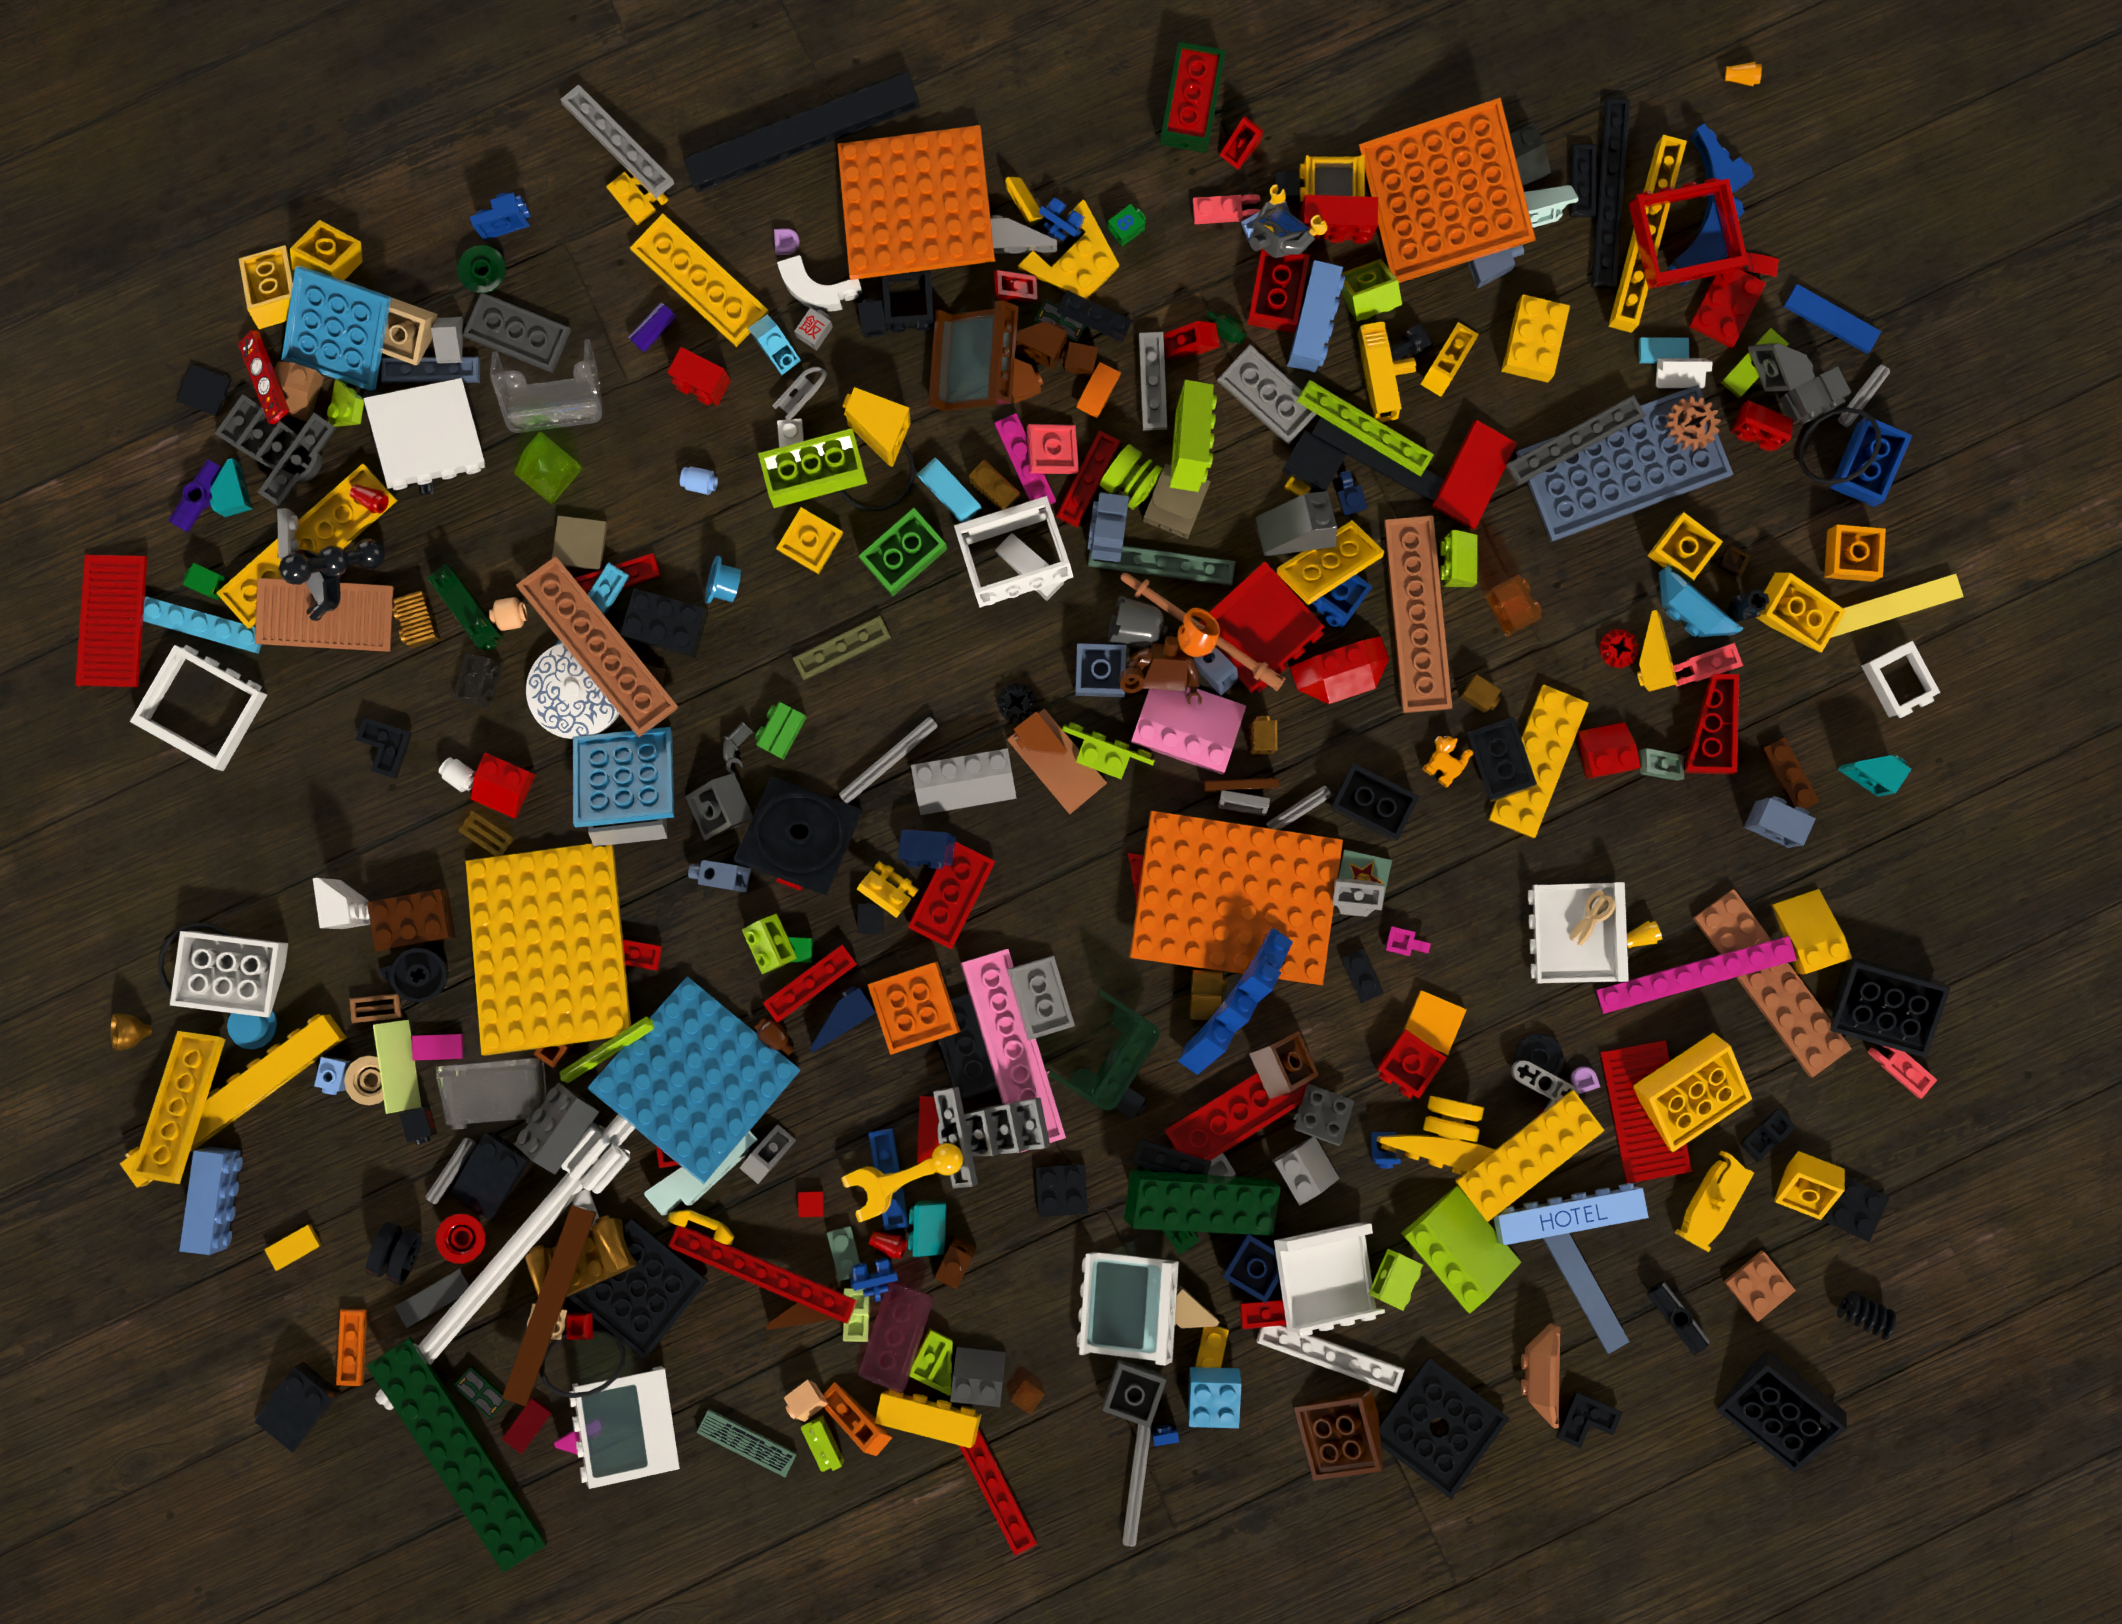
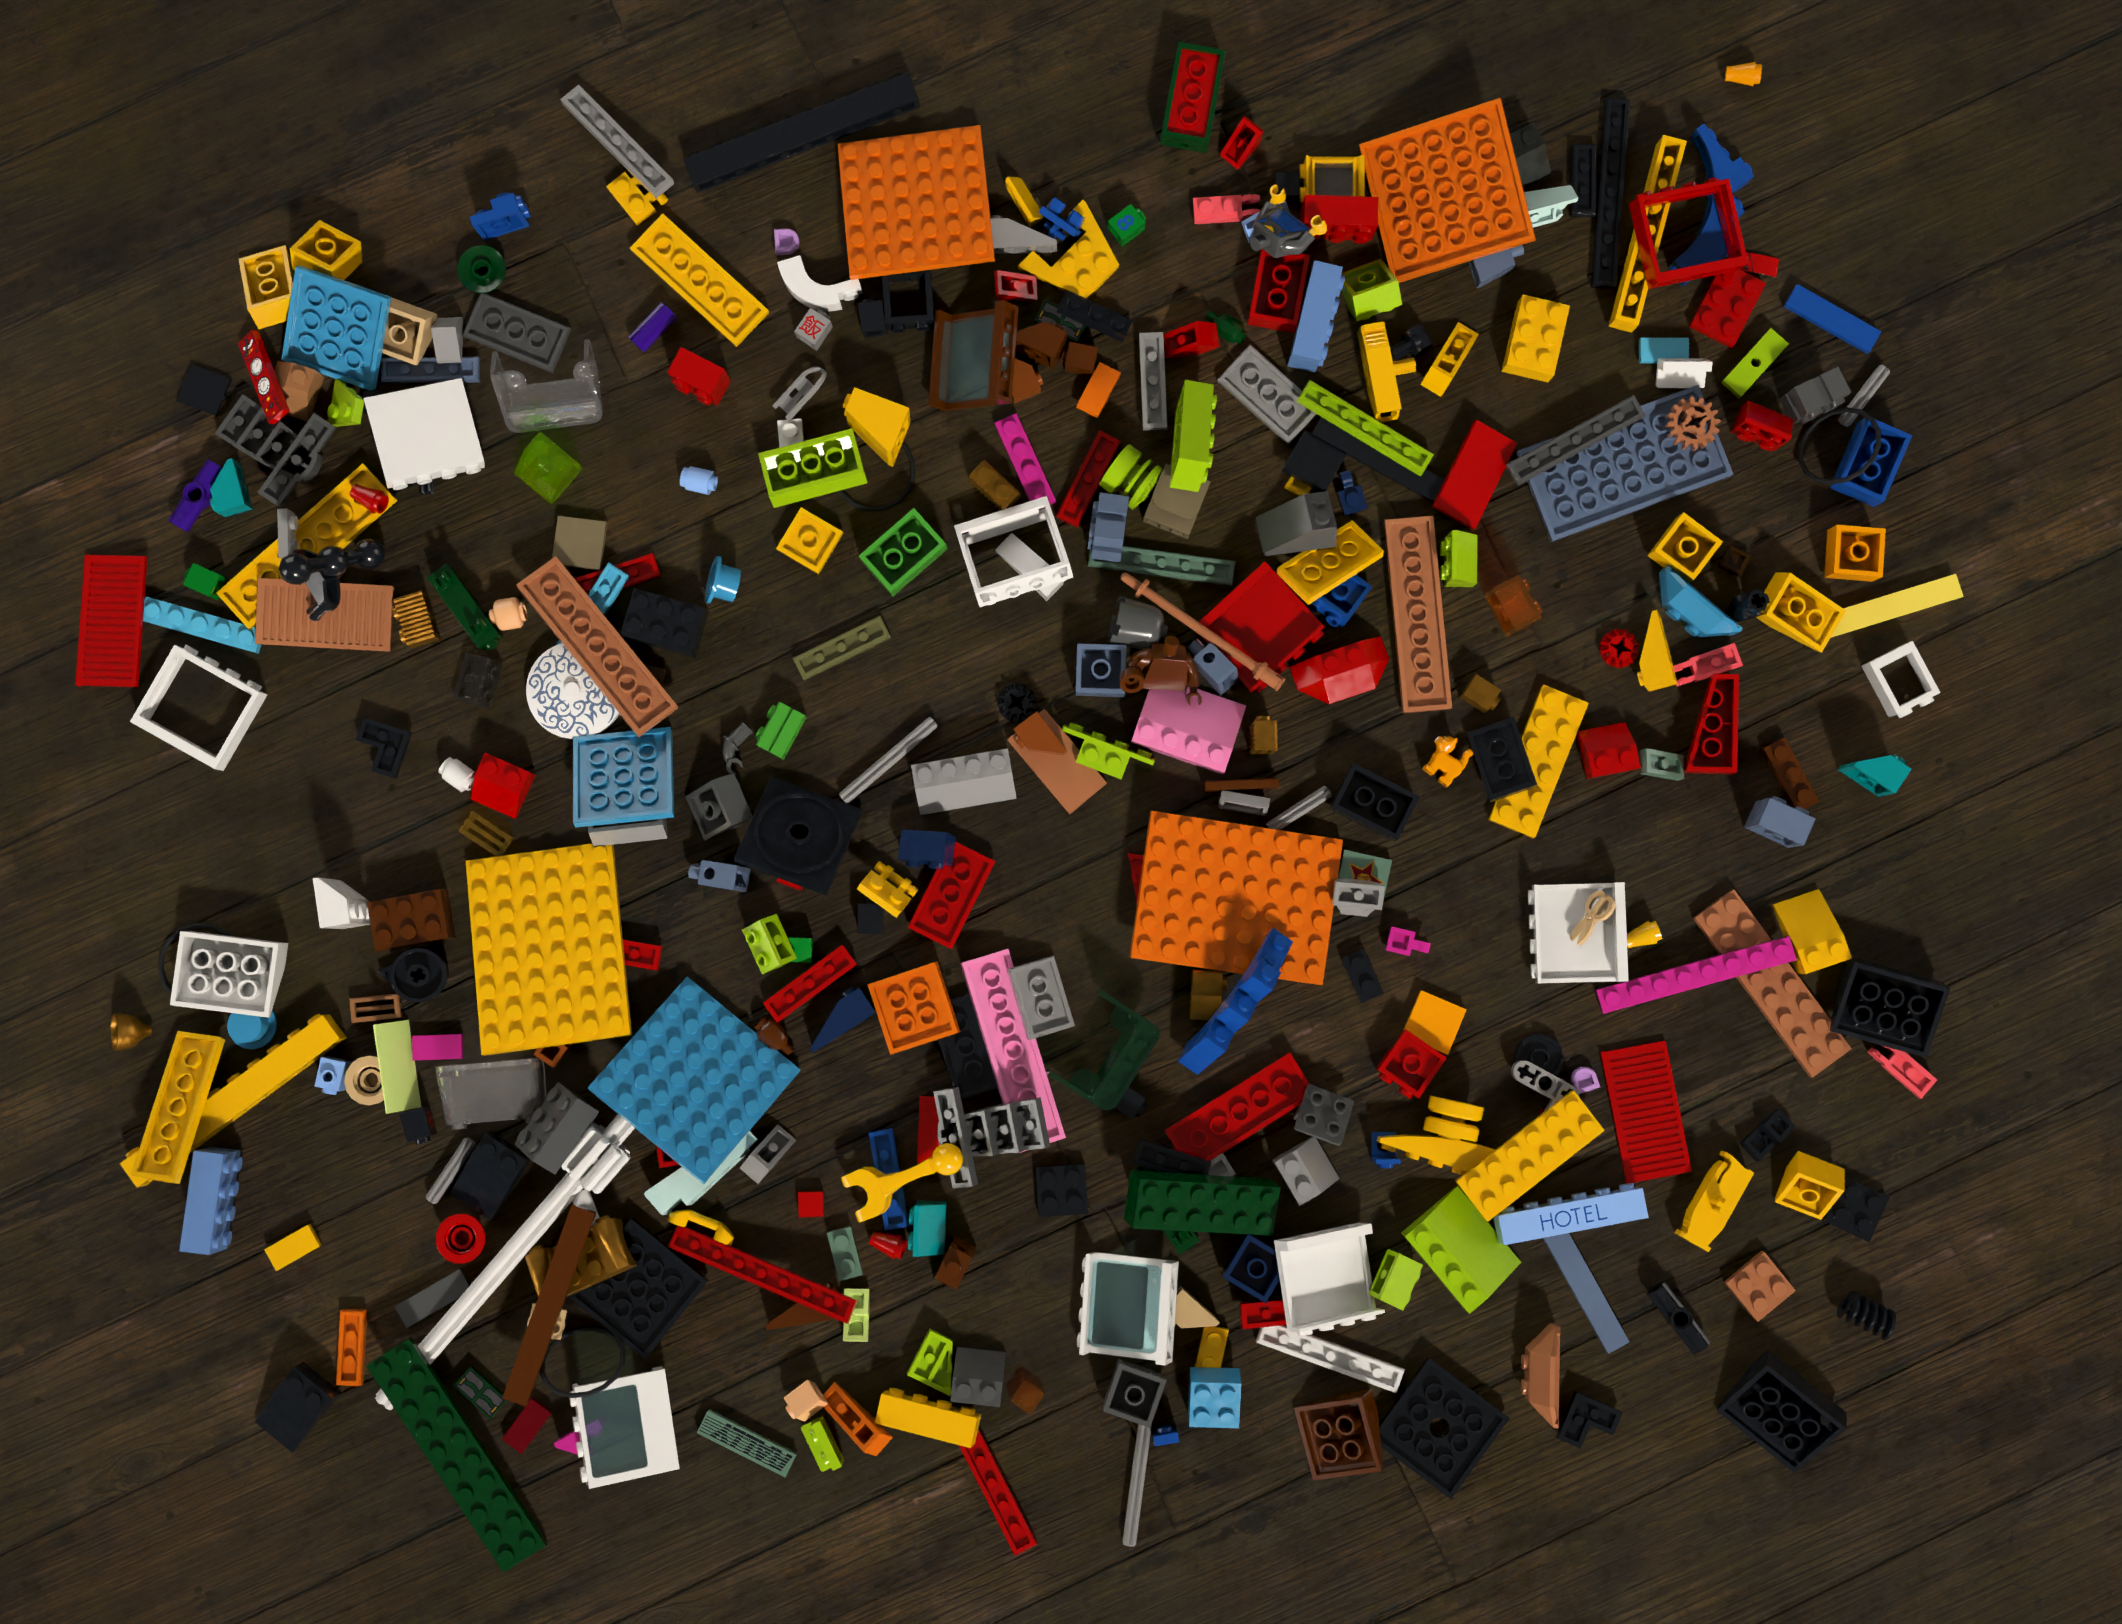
black wheel [366,1221,423,1285] -> none
lime axle [559,1017,654,1083] -> none
red tile [566,1313,593,1340] -> none
medium azure slope [748,315,801,375] -> none
blue hips [849,1258,898,1302] -> none
clear pink tile [858,1281,934,1393] -> none
medium azure beam [917,458,982,523] -> none
coral tile [1027,424,1079,474] -> none
orange helmet [1177,608,1220,657] -> none
reddish brown slope [1249,1030,1319,1099] -> none
yellow slope [1633,1033,1752,1153] -> none
dark grey slope [1748,343,1815,391] -> none

